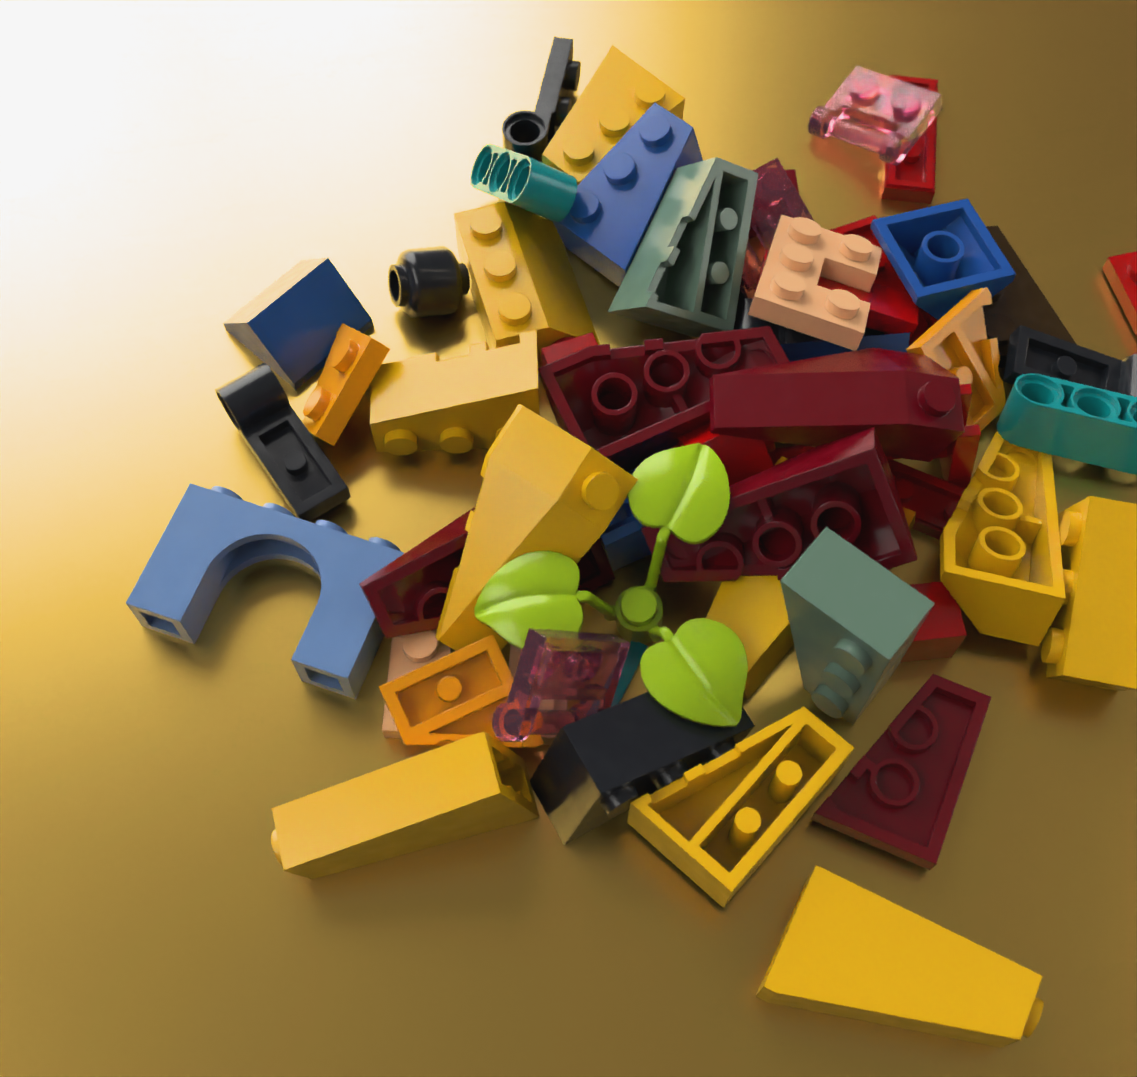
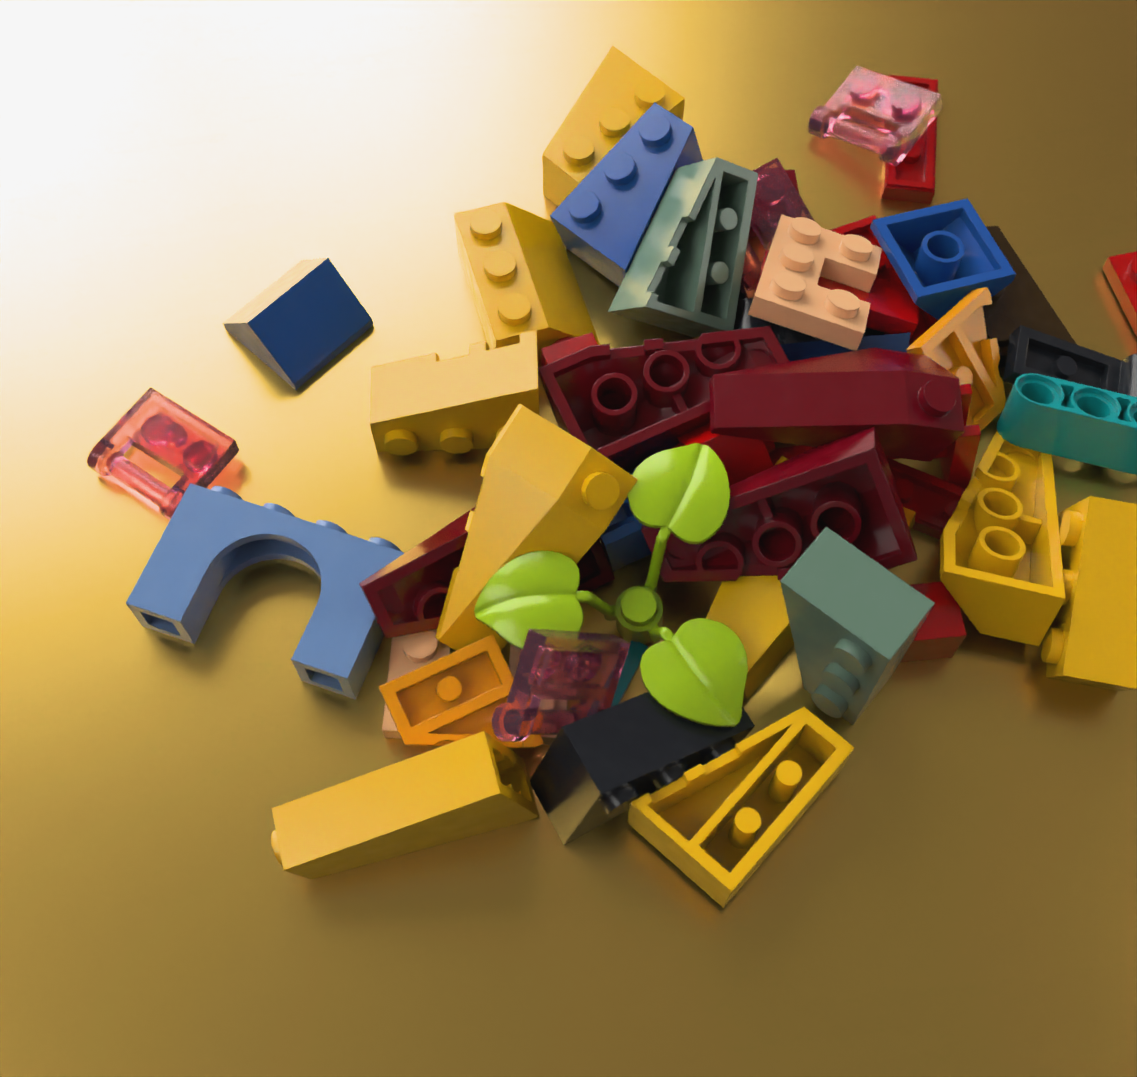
black plate [215,362,351,522] -> none
light orange wing [302,323,390,446] -> none
black head [388,246,470,318] -> none
teal beam [470,144,577,222] -> none
black plate [502,36,581,162] -> none
yellow slope [756,865,1044,1048] -> none
dark red wing [811,674,992,870] -> none
none -> clear pink plate [87,387,240,520]

